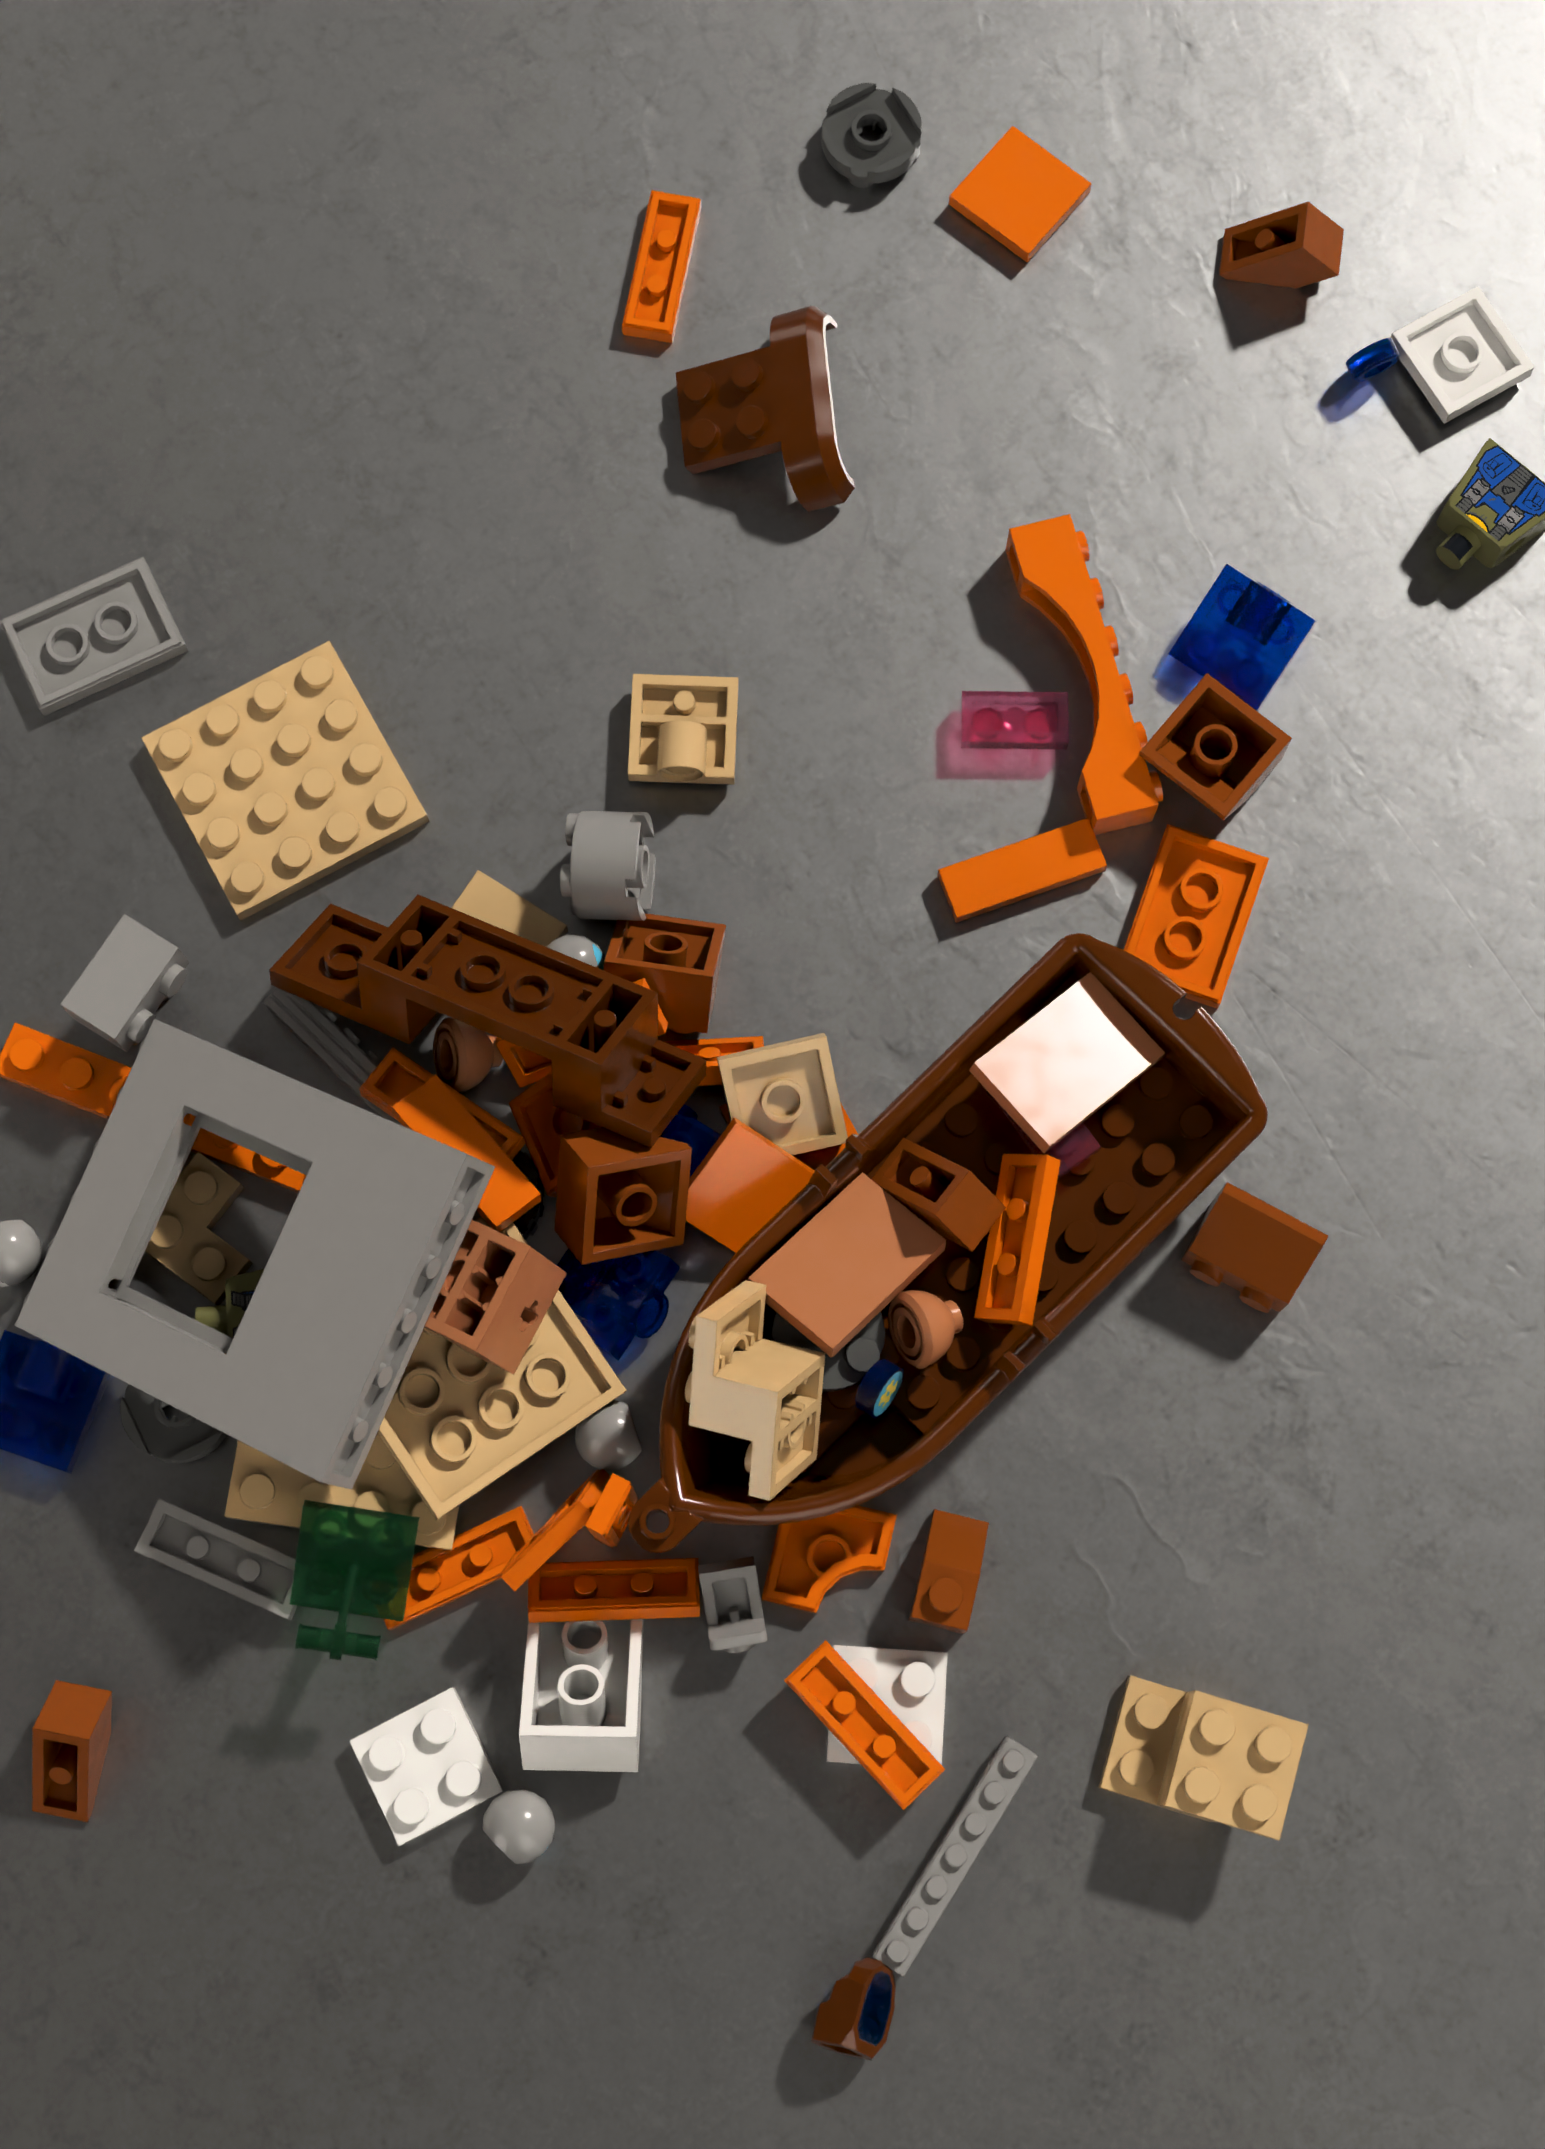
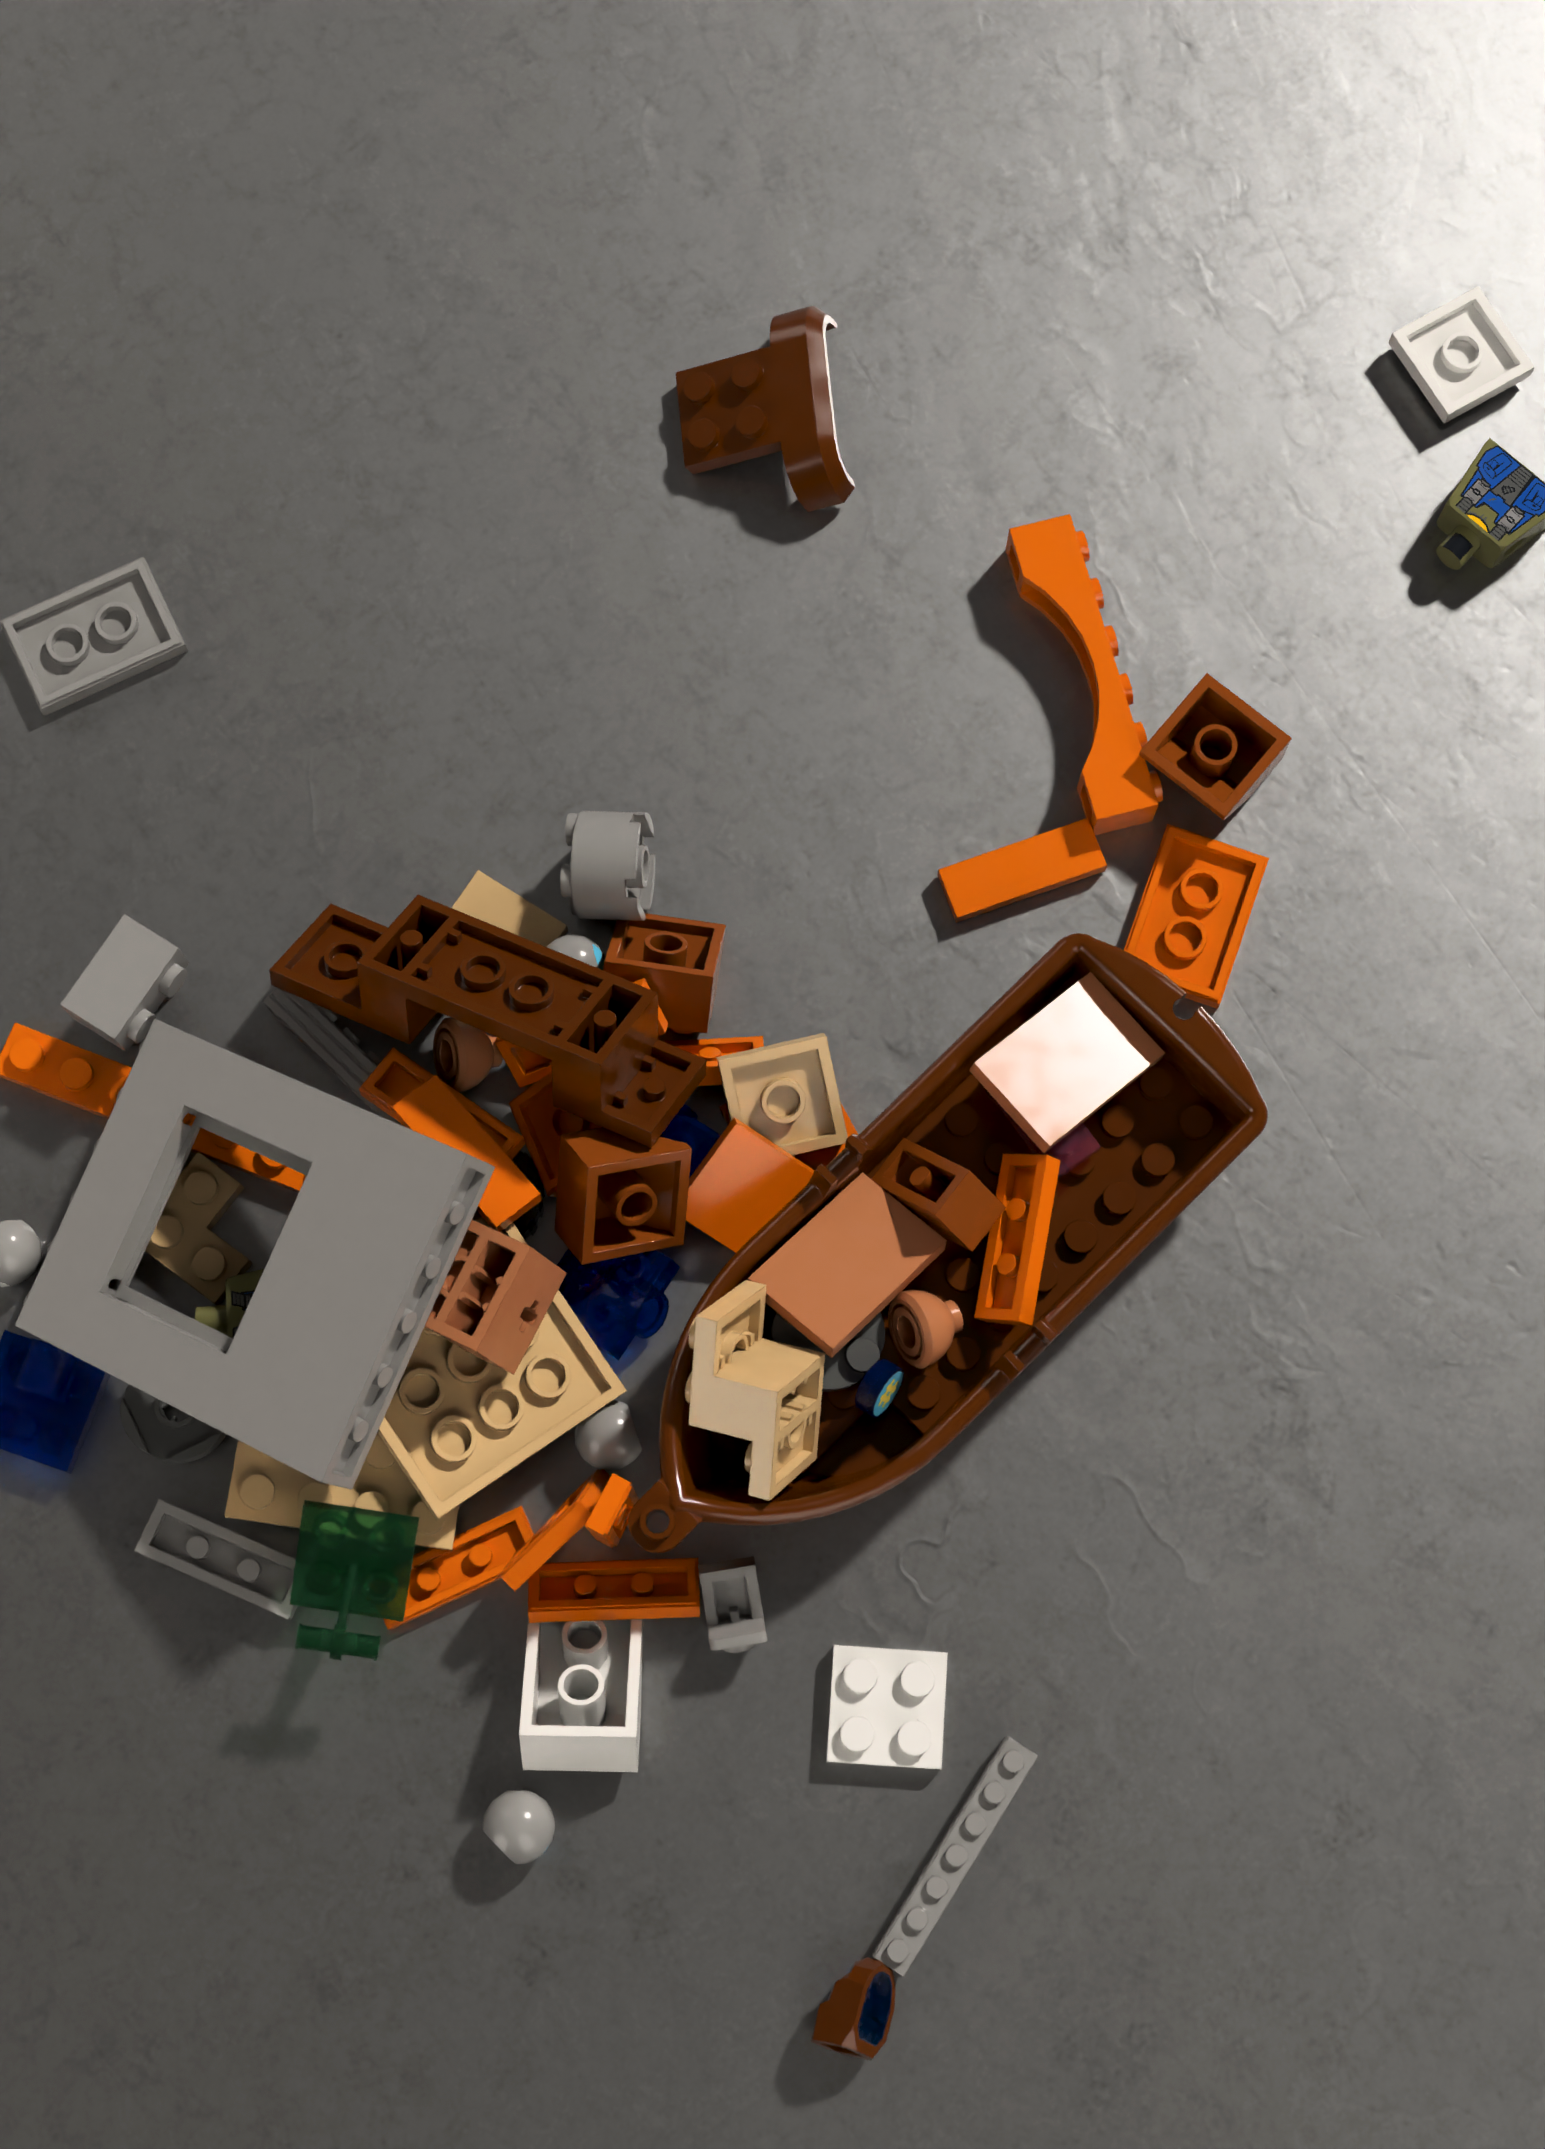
dark orange slope [32,1680,112,1822] -> none
tan plate [141,640,430,921] -> none
white plate [349,1687,505,1846] -> none
orange tile [622,190,701,343] -> none
tan plate [628,674,739,785] -> none
orange tile [761,1505,897,1614] -> none
orange tile [784,1640,945,1810] -> none
dark grey plate [821,83,922,188] -> none
dark orange slope [908,1509,989,1634] -> none
orange tile [949,126,1092,263] -> none
clear pink plate [961,691,1069,750] -> none
tan bracket [1098,1675,1309,1841] -> none
clear blue plate [1169,563,1318,711] -> none
dark orange slope [1181,1182,1328,1313] -> none
dark orange slope [1219,201,1344,288] -> none
clear blue tile [1345,338,1400,382] -> none

